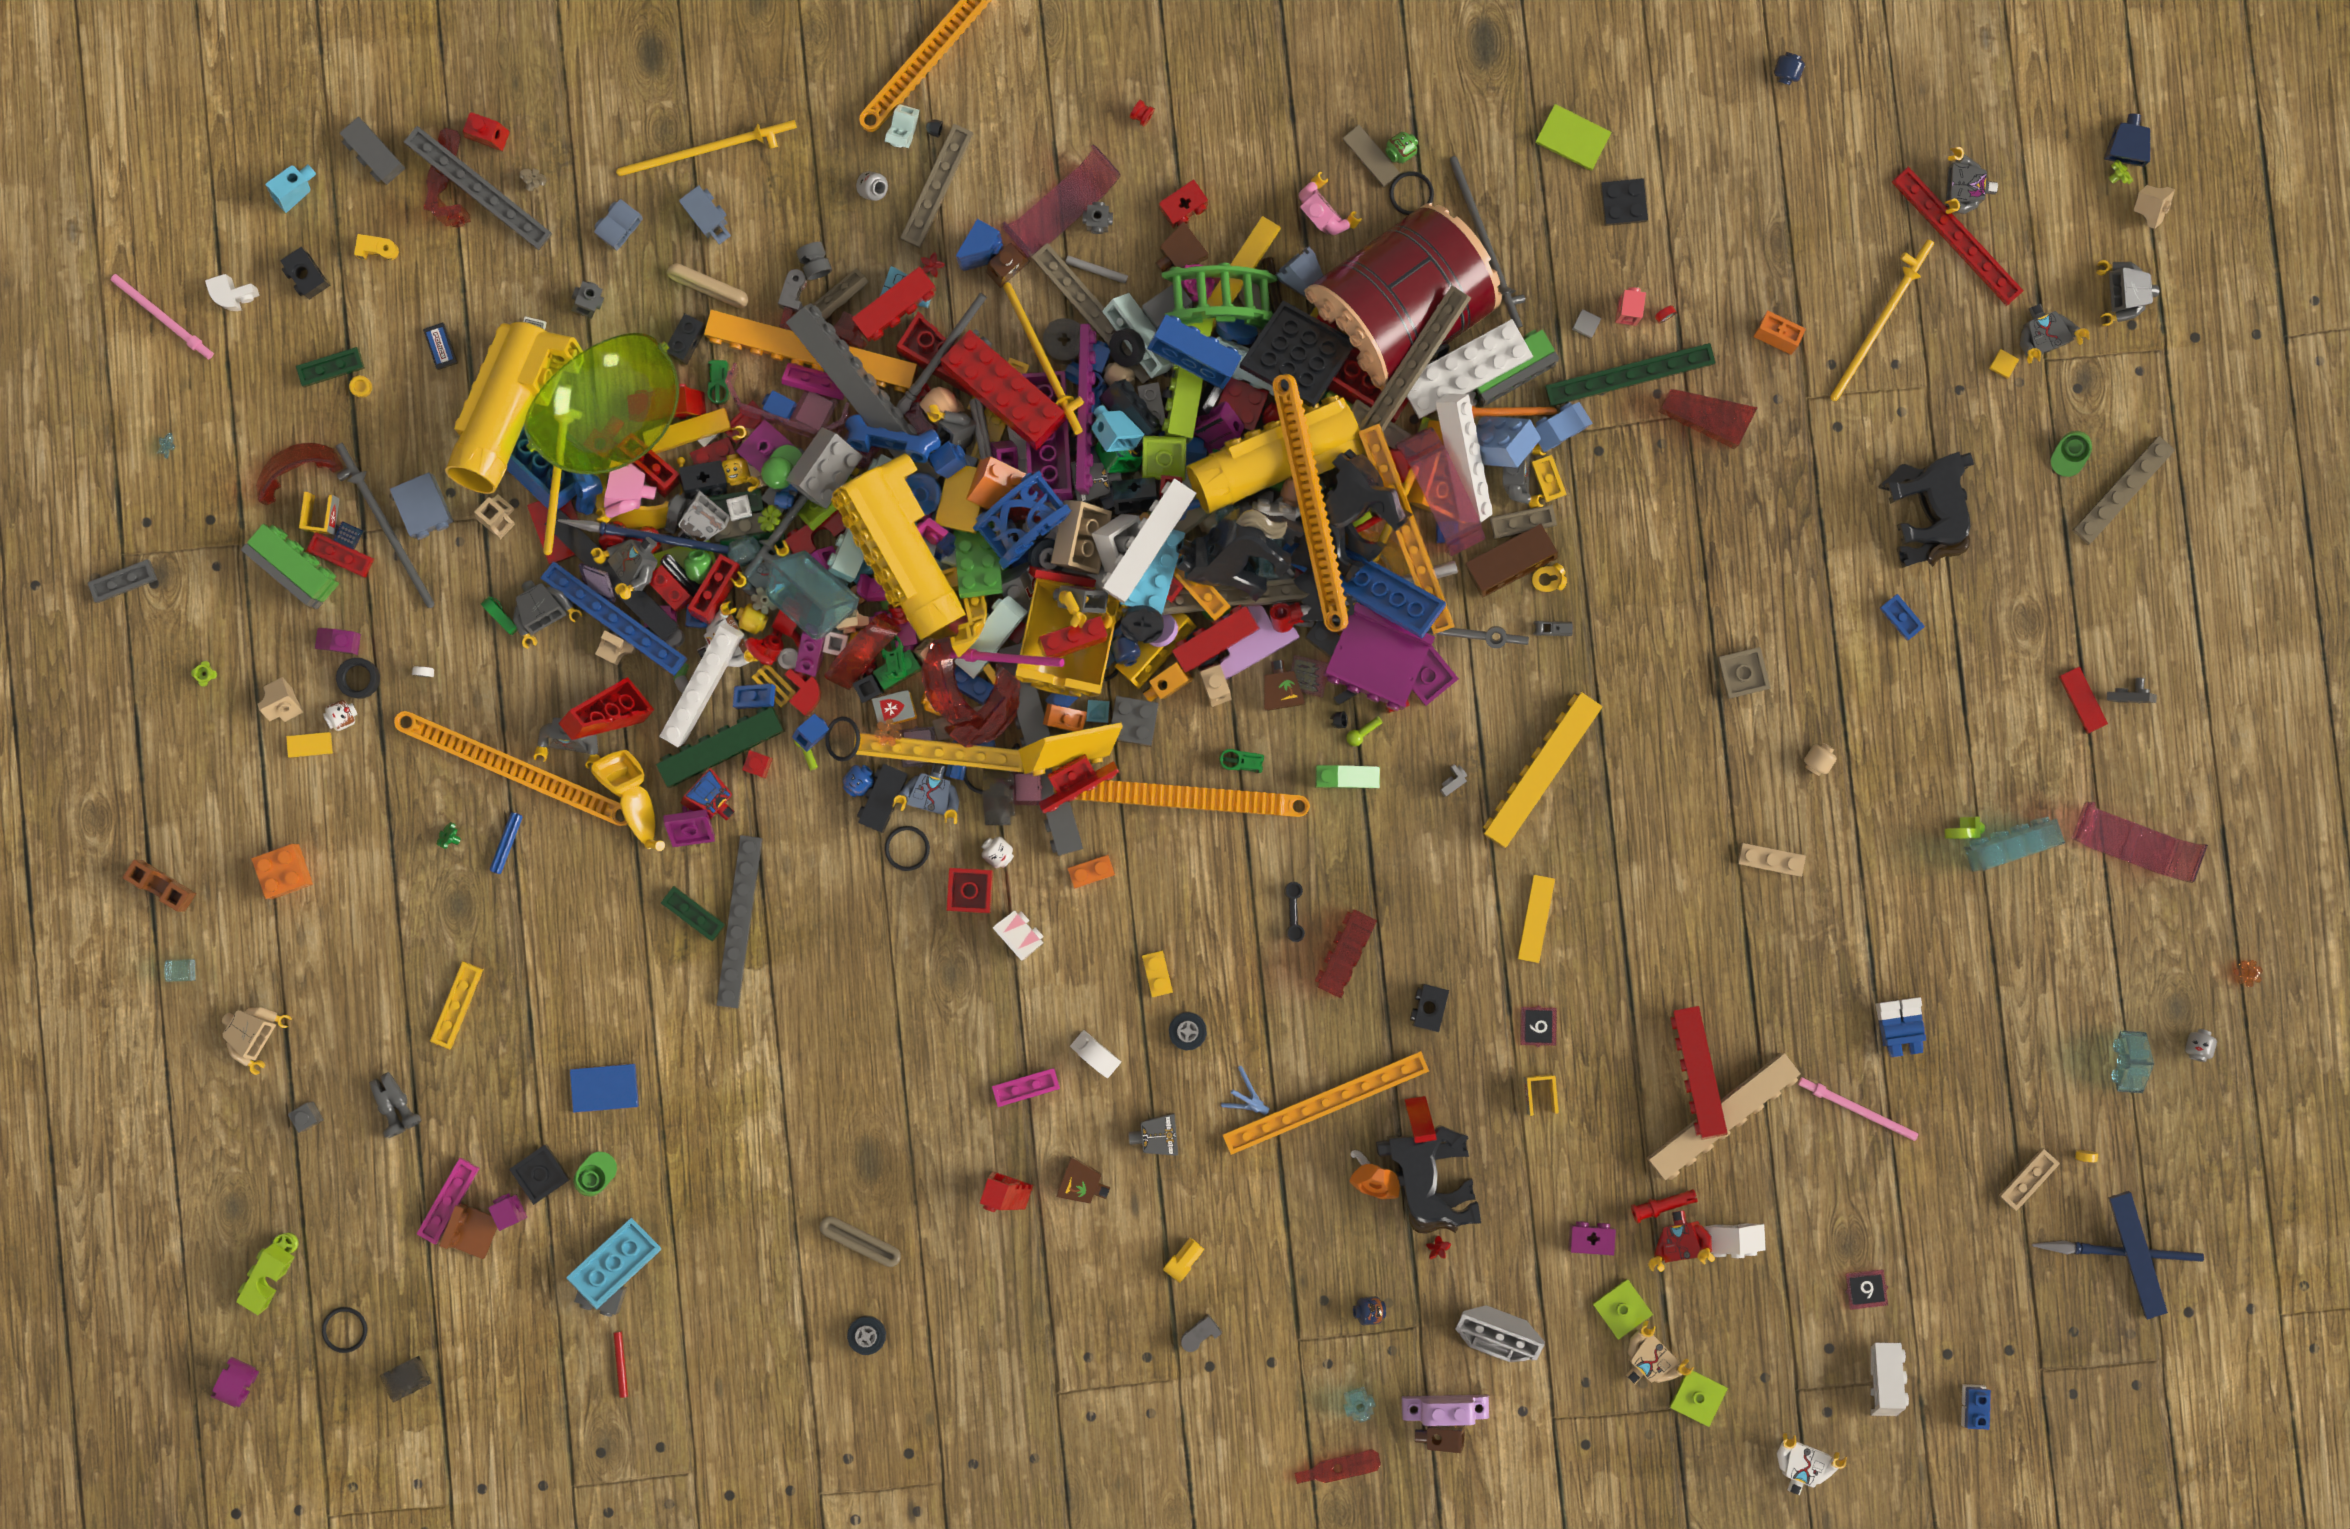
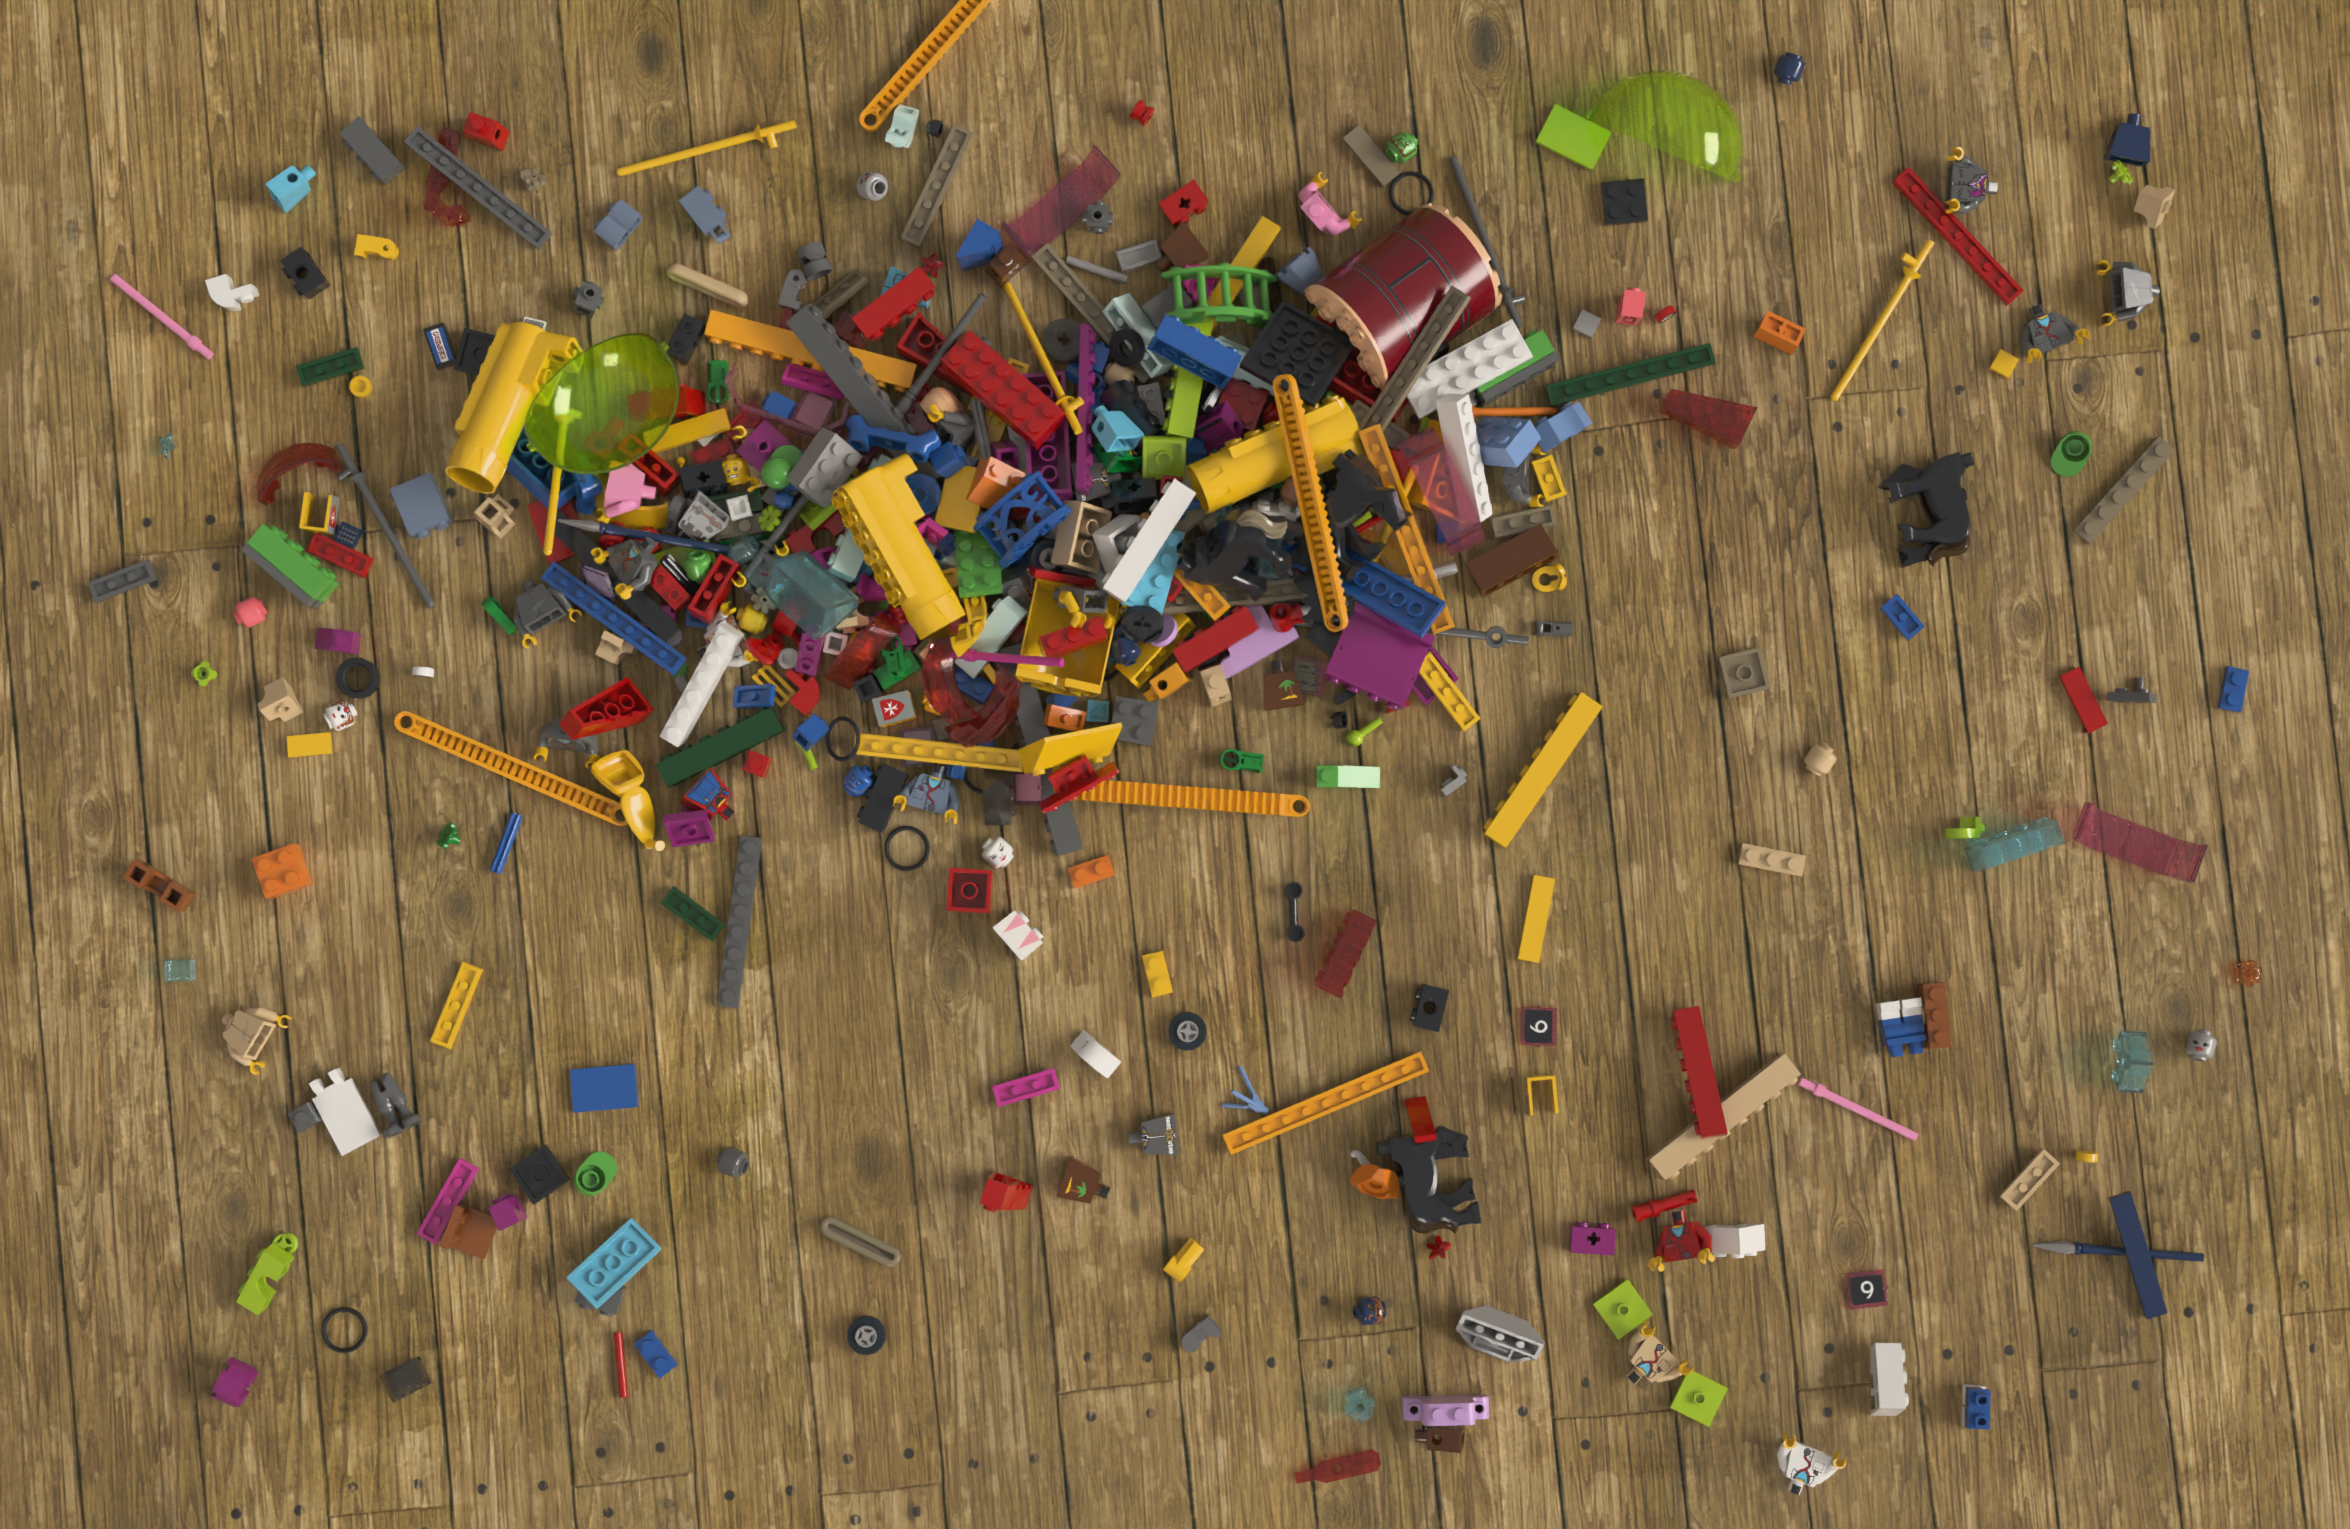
clear orange plant [875,719,902,746] -> none
blue tile [1216,319,1258,345] -> none
none -> coral head [233,596,268,628]
none -> white tile [309,1068,382,1156]
none -> black plate [454,328,495,376]
none -> blue plate [634,1330,678,1379]
none -> dark grey head [716,1147,750,1178]
none -> light grey tile [1116,239,1162,273]
none -> yellow tile [1419,651,1481,732]
none -> clear neon green windscreen [1585,70,1744,183]
none -> dark orange arch [1917,982,1952,1049]
none -> blue plate [2217,666,2249,713]

